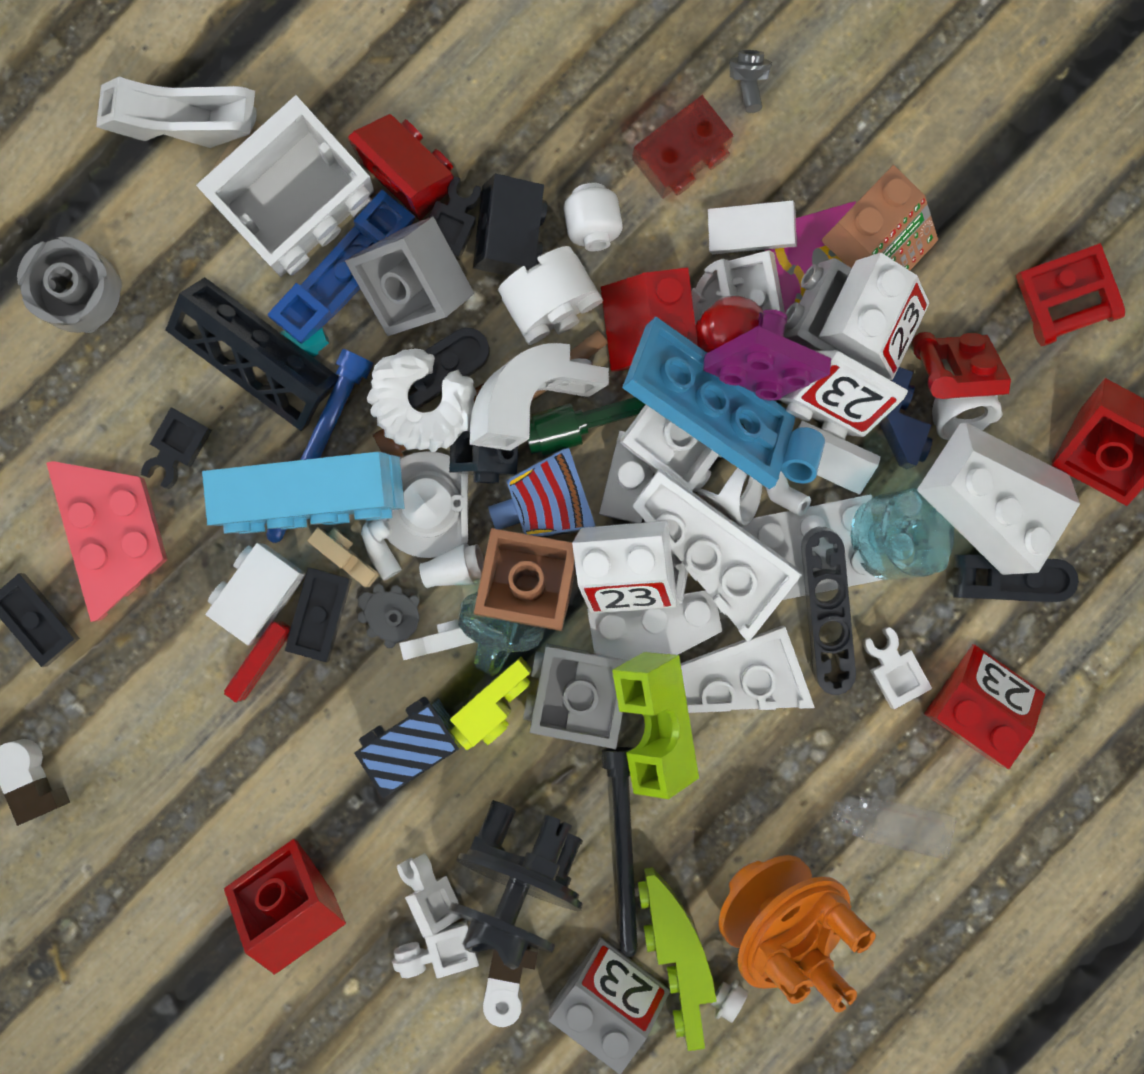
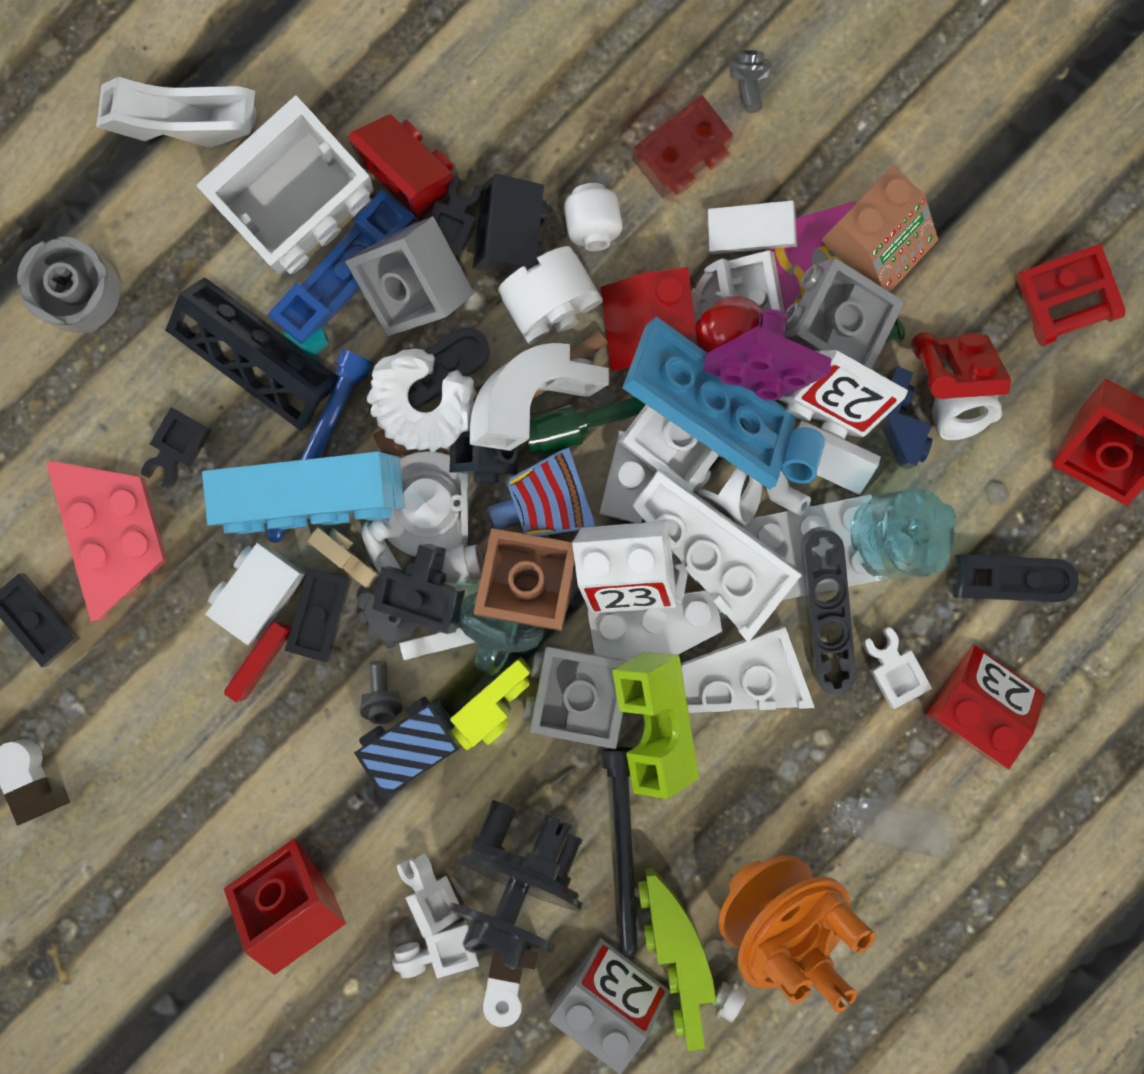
white slope [818,253,929,380] -> none
white wedge [917,422,1080,575] -> none
none -> dark grey plate [359,661,403,724]
none -> black hinge [372,544,465,634]

